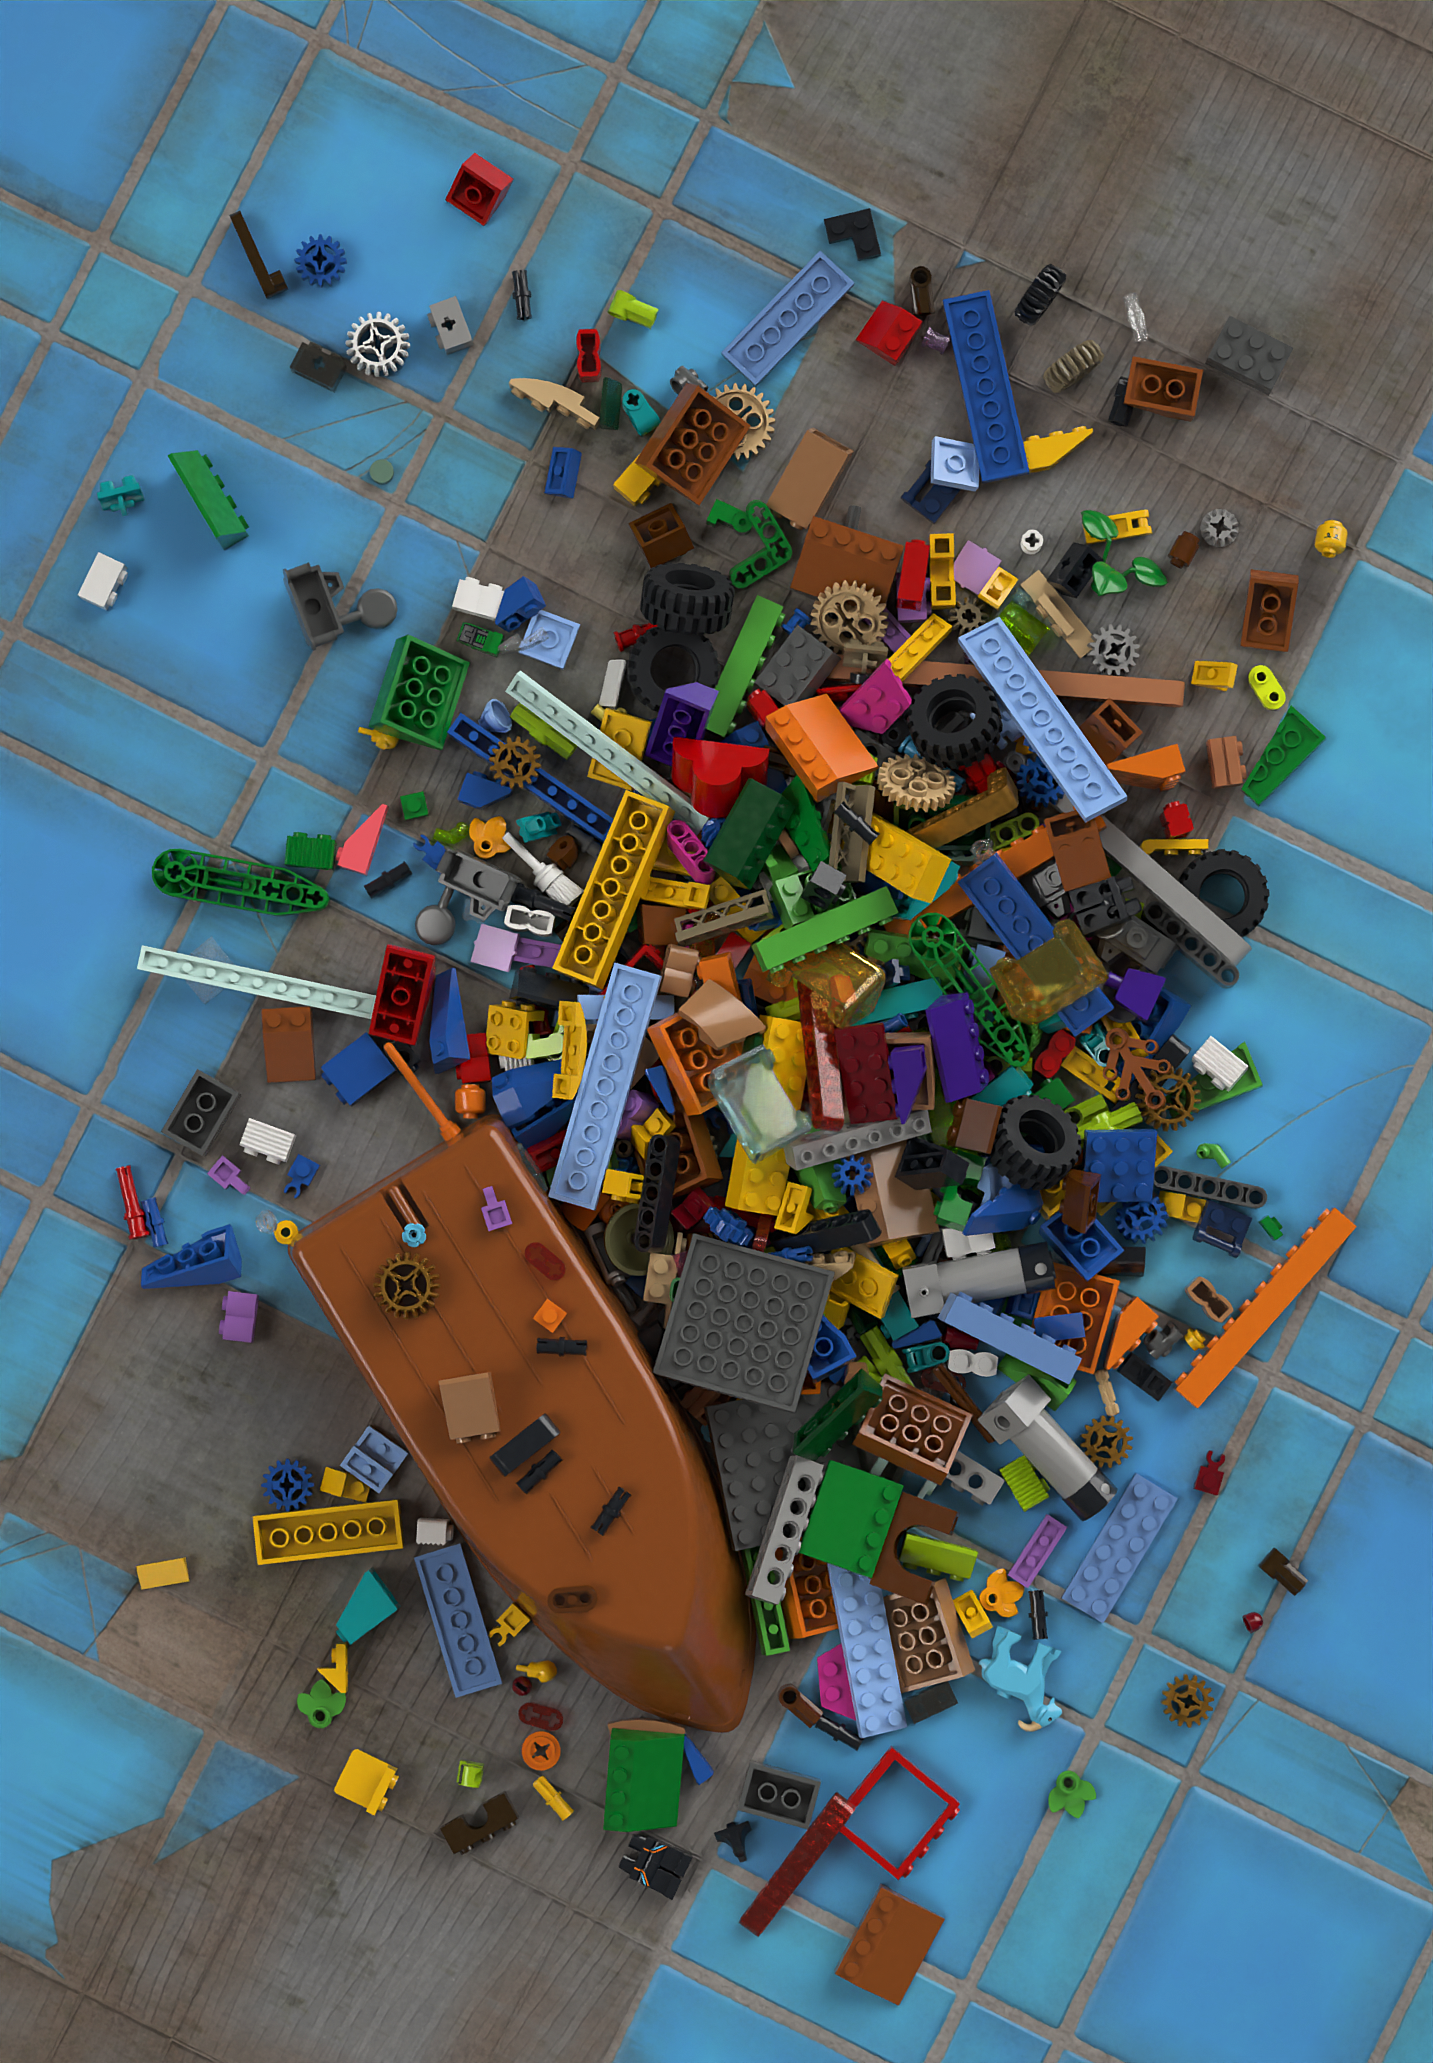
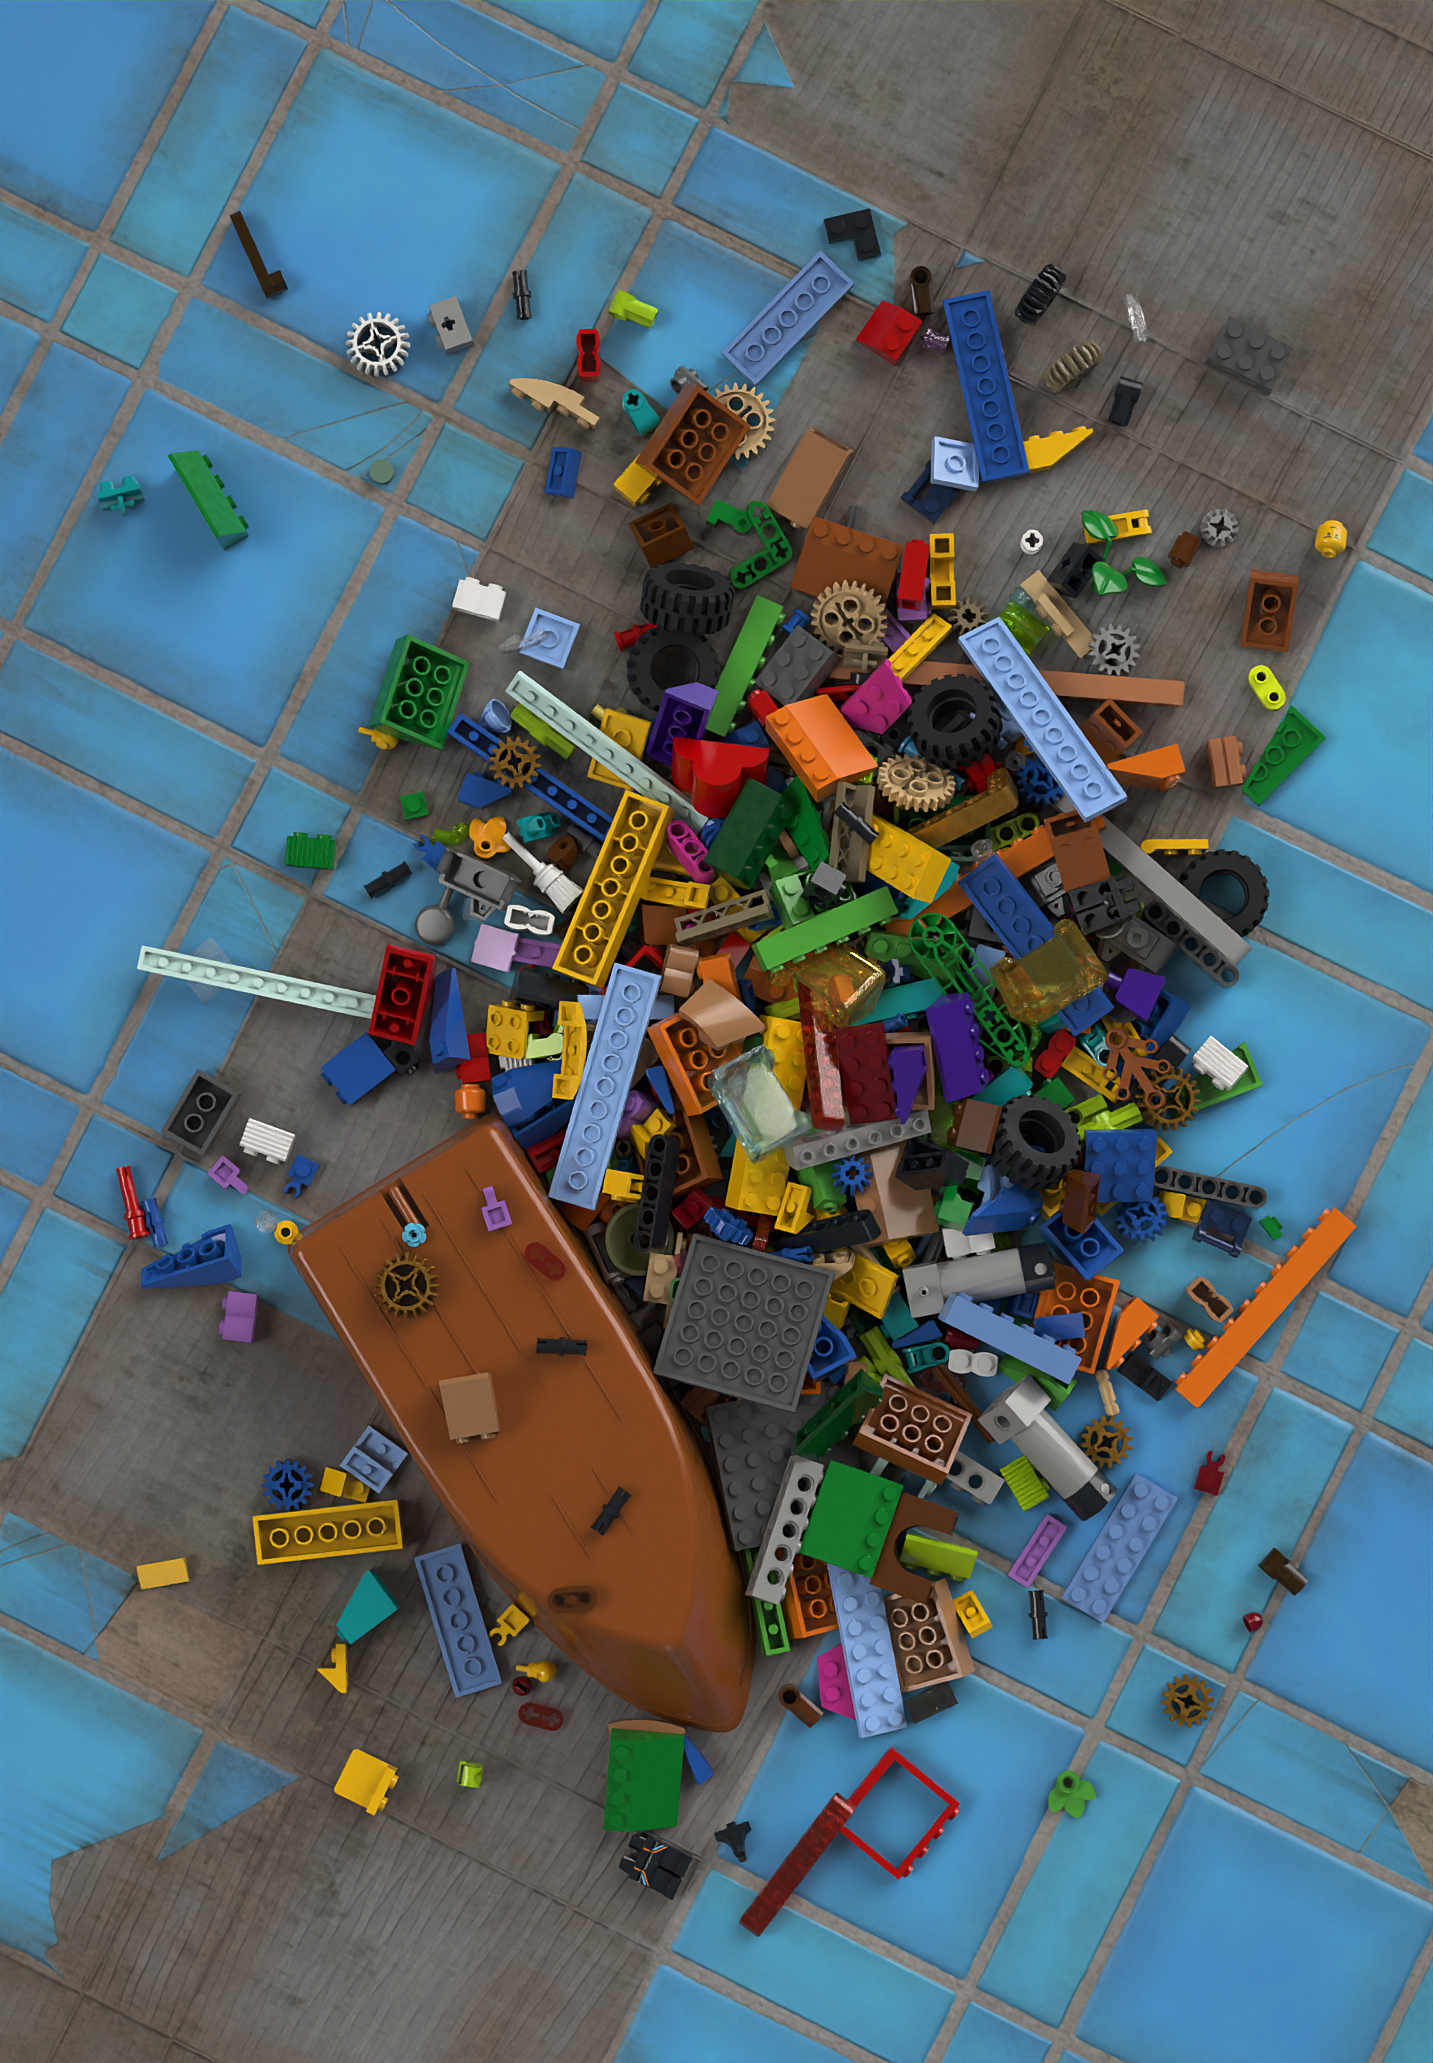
white brick [78,552,128,611] -> none
green beam [152,849,330,916] -> none
dark orange slope [262,1006,316,1083] -> none
dark grey piece [283,562,398,651] -> none
clear smoke brick [290,342,347,393] -> none
blue gear [294,234,347,288] -> none
bright green plate [297,1679,346,1728] -> none
coral slope [335,804,389,876] -> none
orange piece [384,1042,461,1141] -> none
white brick [416,1518,454,1545] -> none
dark brown arch [440,1791,519,1855] -> none
red slope [445,153,514,226] -> none
leg [456,622,505,658] -> none
black beam [489,1413,561,1477] -> none
blue slope [495,576,546,632] -> none
black pin [510,883,577,922] -> none
black pin [516,1449,563,1494] -> none
clear light blue piece [517,1143,548,1192] -> none
orange gear [522,1731,561,1771] -> none
orange plate [533,1299,567,1333] -> none
yellow axle [533,1776,574,1821] -> none
clear green slope [599,377,622,430] -> none
white slope [599,660,626,710] -> none
dark grey brick [738,1760,821,1829] -> none
black pin [815,1714,864,1751] -> none
dark orange slope [834,1883,945,2006] -> none
lavender piece [954,540,1002,595] -> none
yellow slope [978,567,1019,611] -> none
medium azure animal [978,1626,1062,1732] -> none
light orange plate [979,1569,1025,1618] -> none
black brick [1097,1247,1146,1277] -> none
dark orange slope [1123,356,1203,422] -> none
red brick [1159,801,1194,839] -> none
yellow slope [1191,661,1238,691] -> none
bright green arm [1196,1143,1231,1169] -> none

